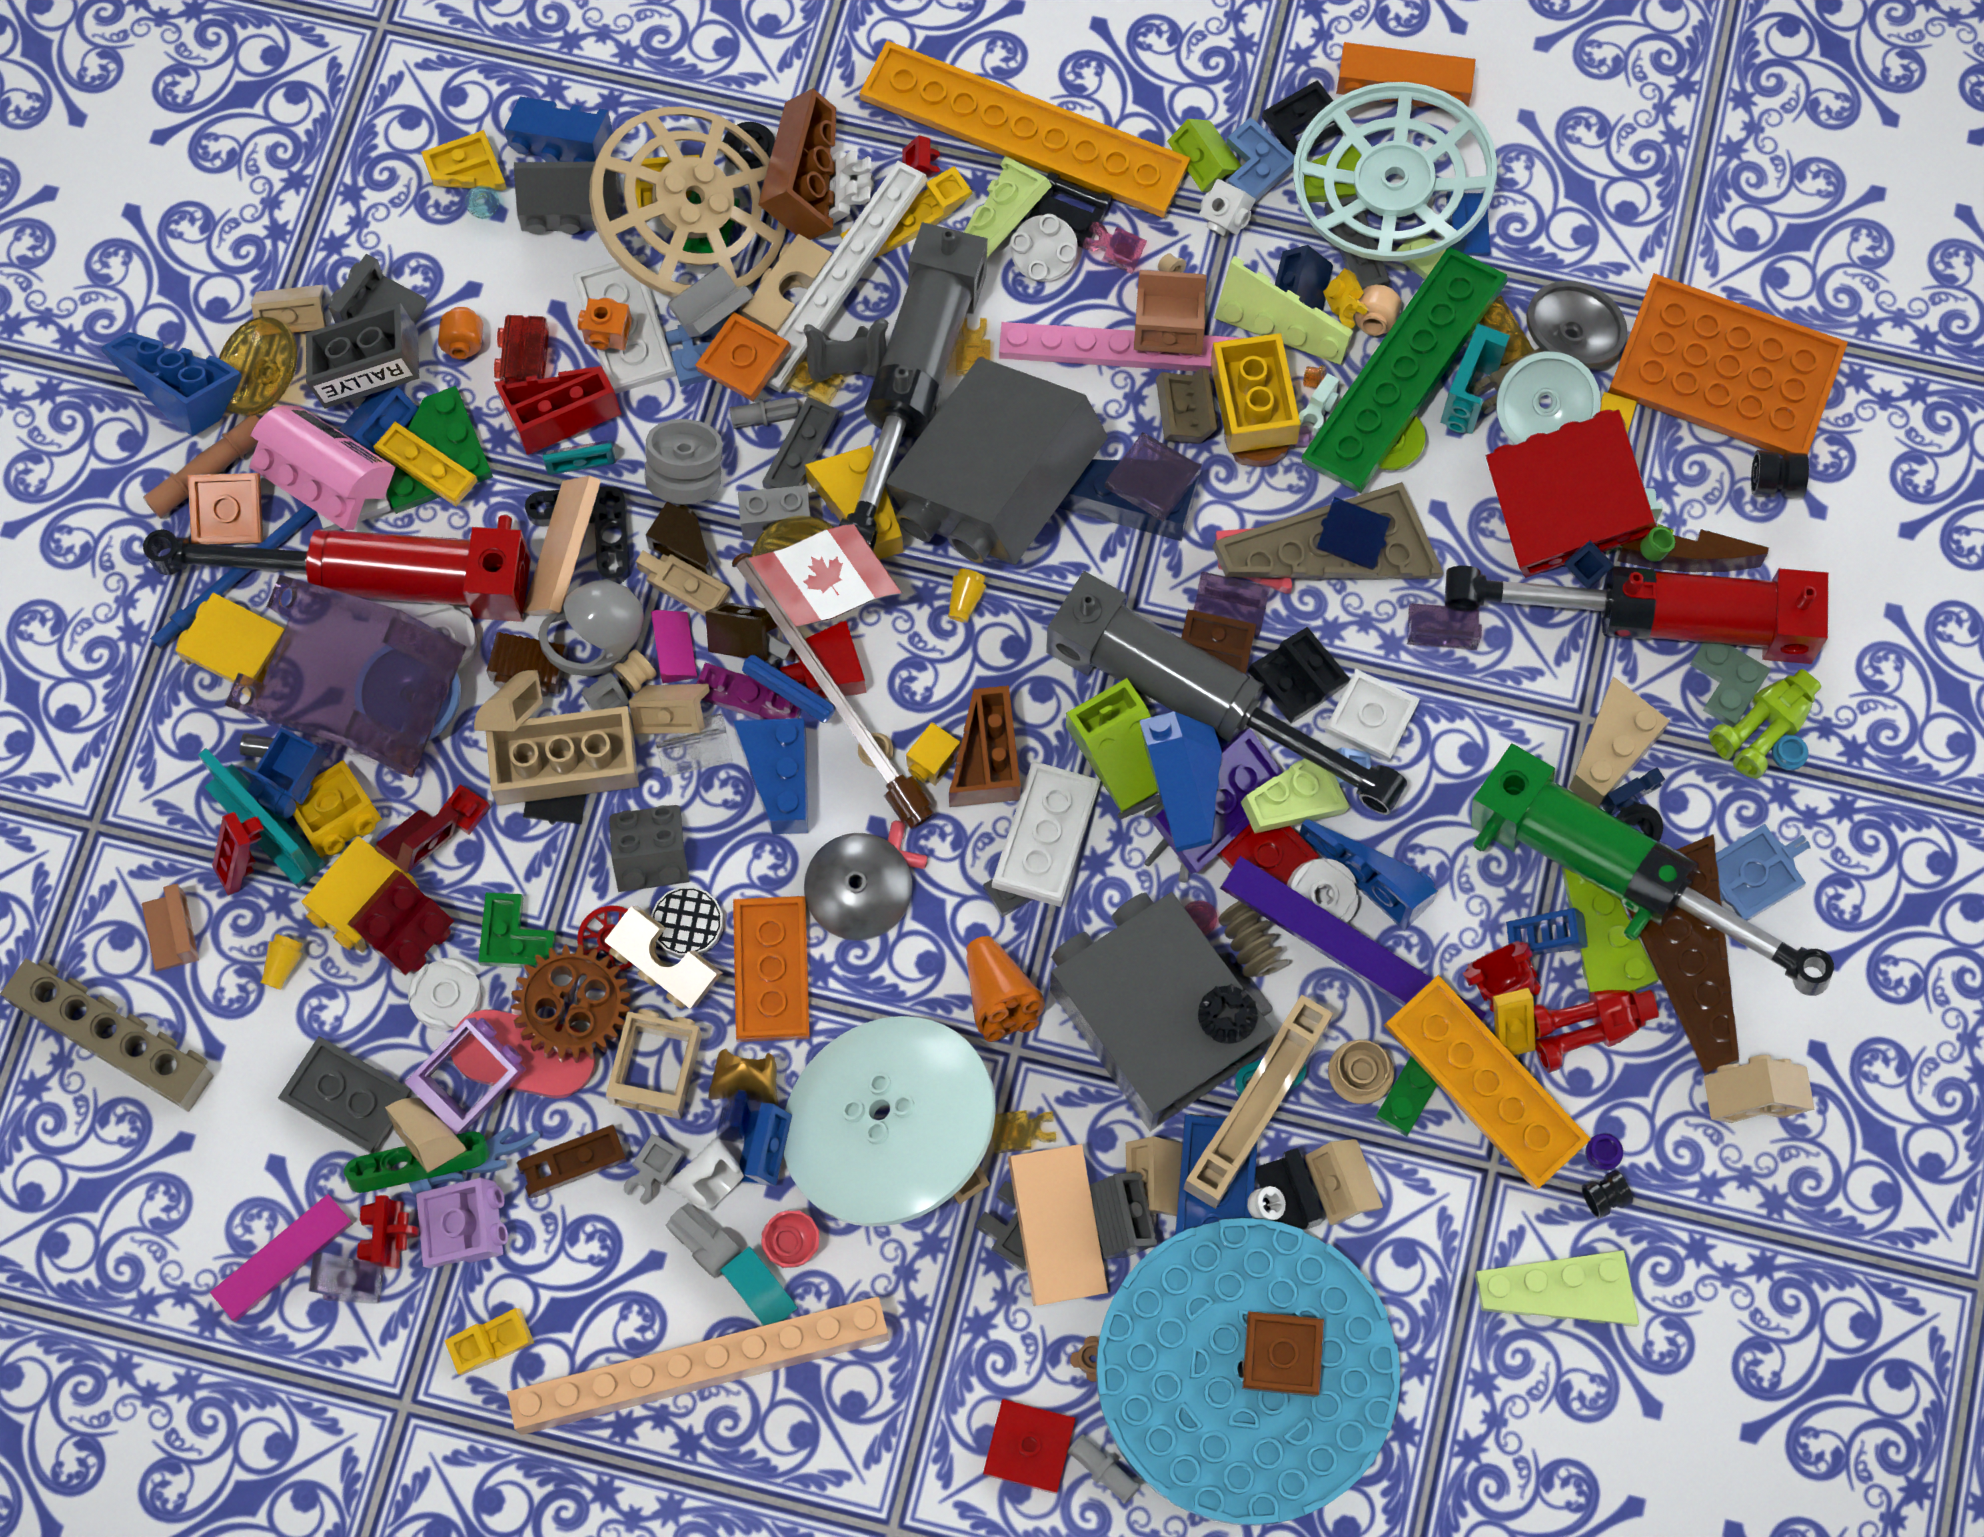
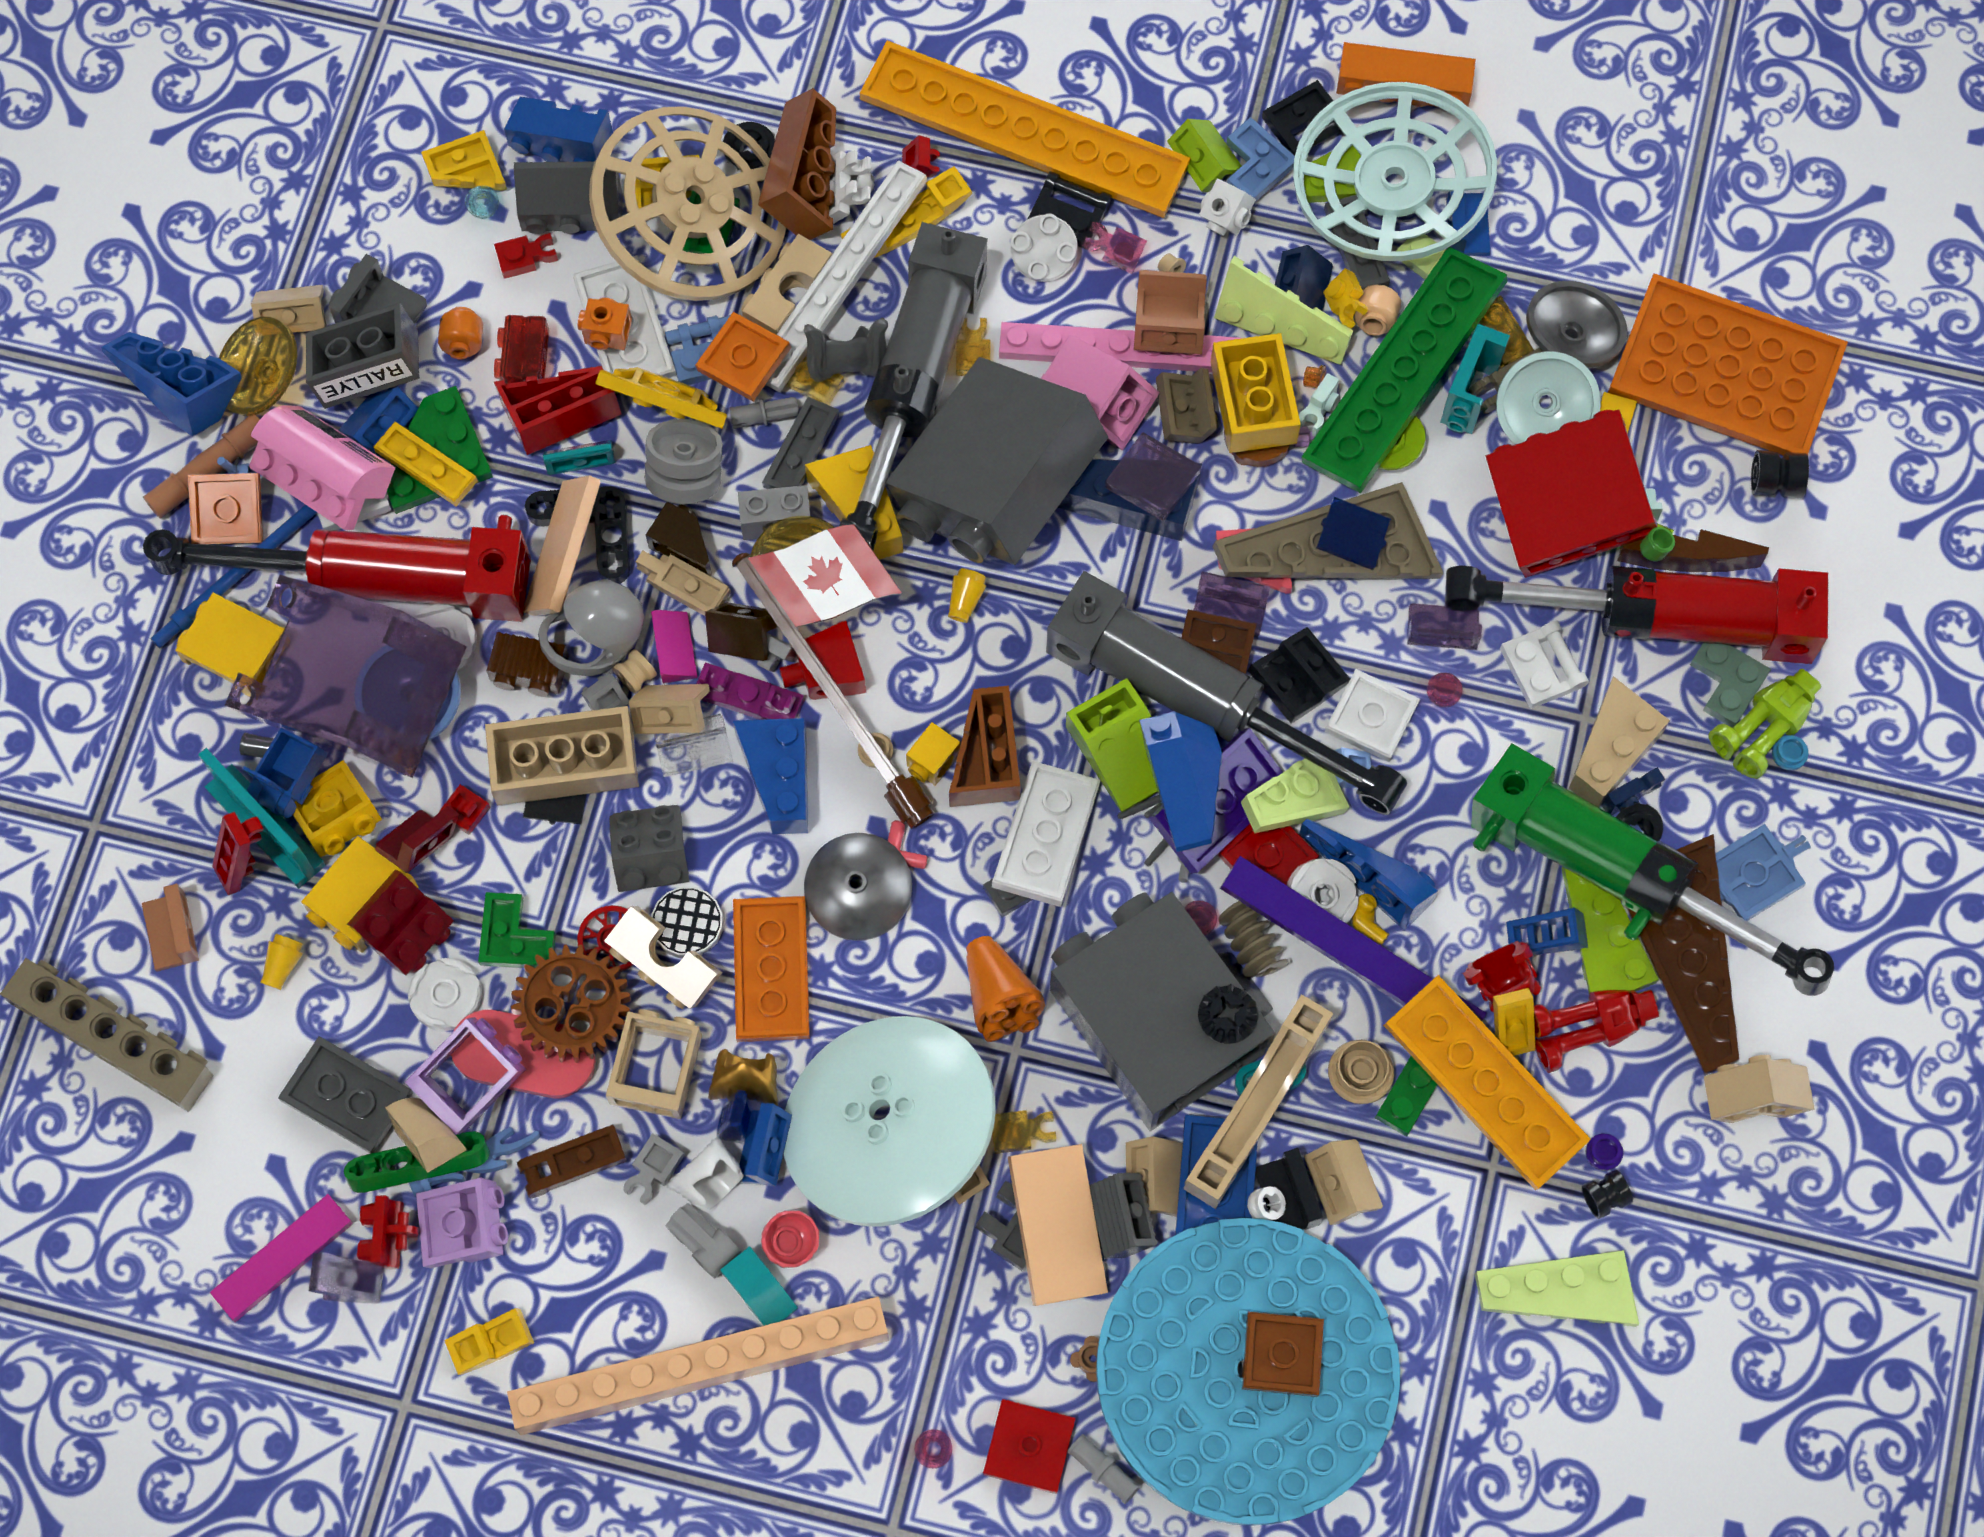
tan brick [474,670,543,731] -> none
light grey panel [668,266,753,337] -> none
blue axle [742,655,835,723] -> none
yellowish green wing [964,156,1052,258] -> none
dark blue slope [1564,540,1614,589] -> none
none -> medium blue hand [217,457,251,474]
none -> red plate [494,233,558,279]
none -> yellow wing [595,367,727,429]
none -> clear pink plate [914,1429,953,1469]
none -> bright pink slope [1041,334,1160,450]
none -> yellow arm [1352,894,1389,945]
none -> clear pink plate [1427,673,1463,707]
none -> white plate [1500,620,1589,709]

